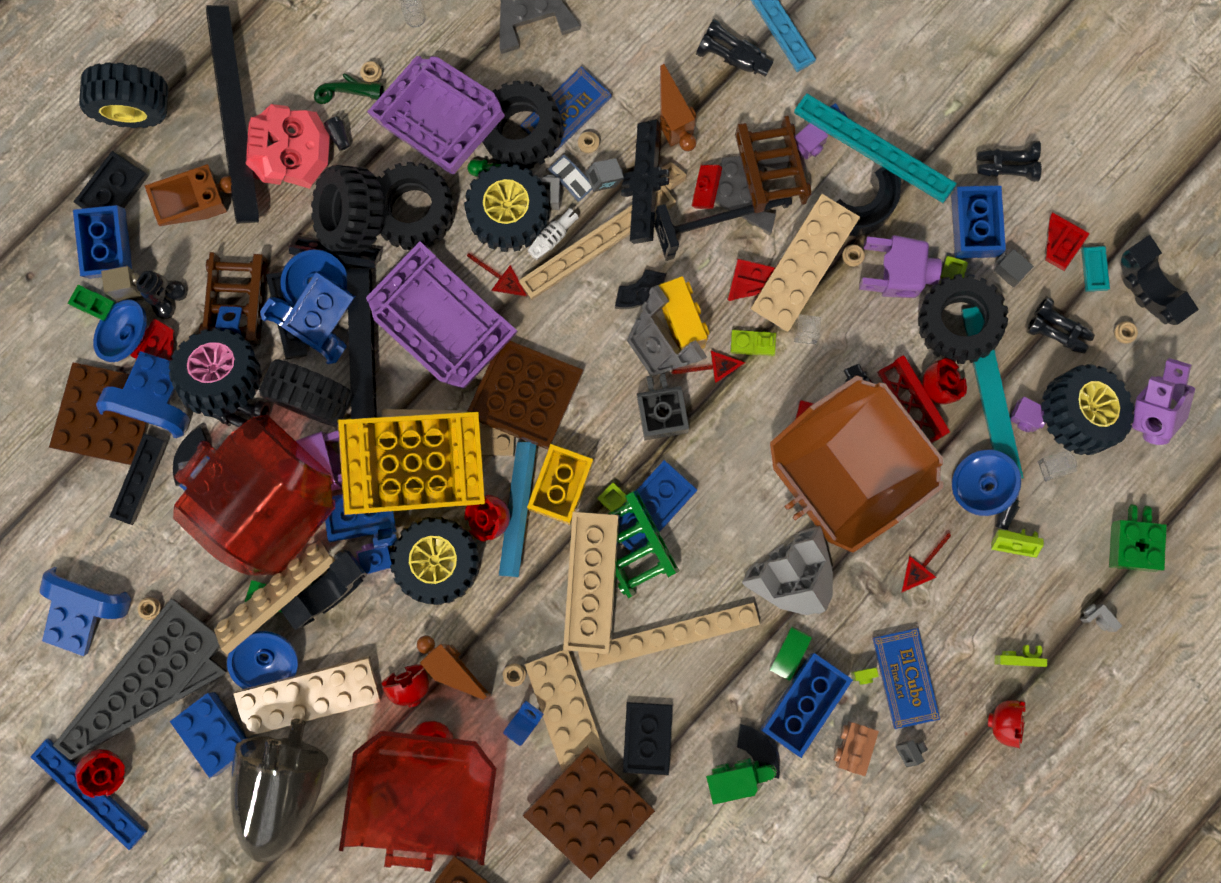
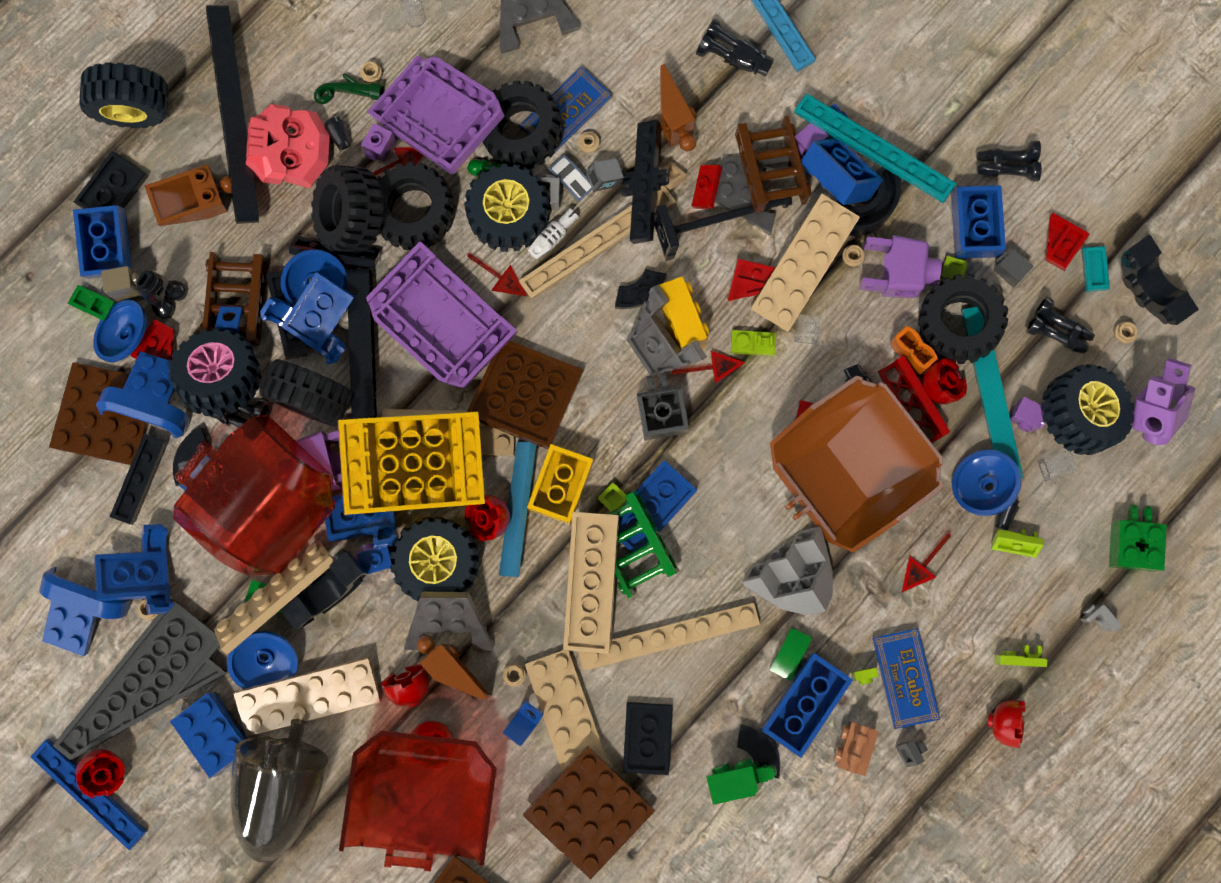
none -> blue piece [94,524,174,615]
none -> medium lavender brick [361,123,396,162]
none -> clear red piece [372,148,424,176]
none -> flat silver wing [404,592,494,651]
none -> blue brick [801,138,883,205]
none -> orange brick [890,326,938,375]

